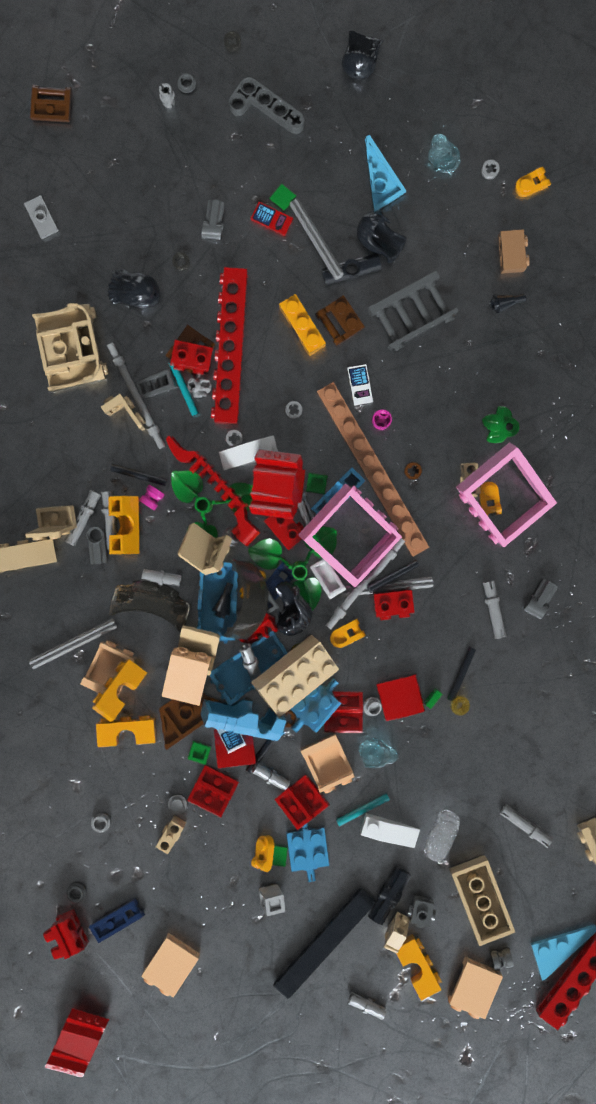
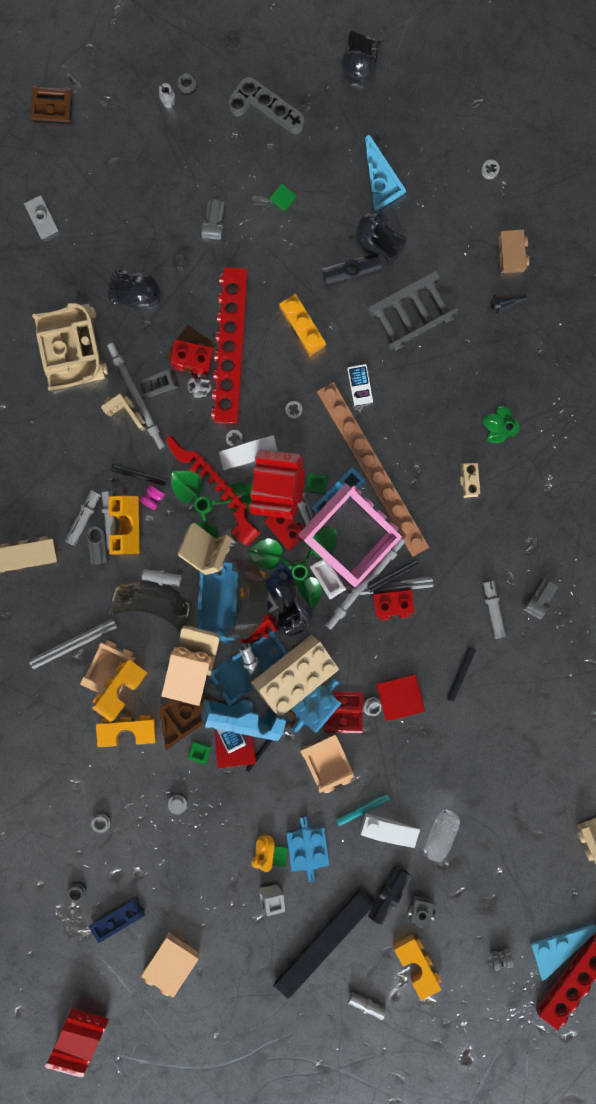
tan bracket [25,505,77,540] -> none
red hips [43,909,89,959] -> none
tan piece [156,815,186,854] -> none
teal bar [168,363,199,416] -> none
red slope [187,765,239,818] -> none
black cone [211,582,233,619] -> none
tile [251,202,293,236] -> none
light grey pin [251,762,290,791] -> none
red slope [274,774,330,830] -> none
light grey axle [290,199,344,280] -> none
reddish brown plate [315,295,365,346] -> none
light orange plate [330,619,366,648] -> none
clear light blue piece [358,738,399,769] -> none
dark pink wheel [372,409,392,430] -> none
tan piece [384,912,410,953] -> none
reddish brown bush [404,462,422,479] -> none
green tile [424,688,443,709] -> none
clear light blue piece [428,134,461,174] -> none
light nougat panel [448,956,503,1019] -> none
tan brick [449,855,515,946] -> none
clear yellow plate [451,696,470,716] -> none
bright pink window [456,442,557,547] -> none
light orange plate [479,481,502,516] -> none
light grey pin [499,804,554,848] -> none
light orange plate [515,167,551,197] -> none

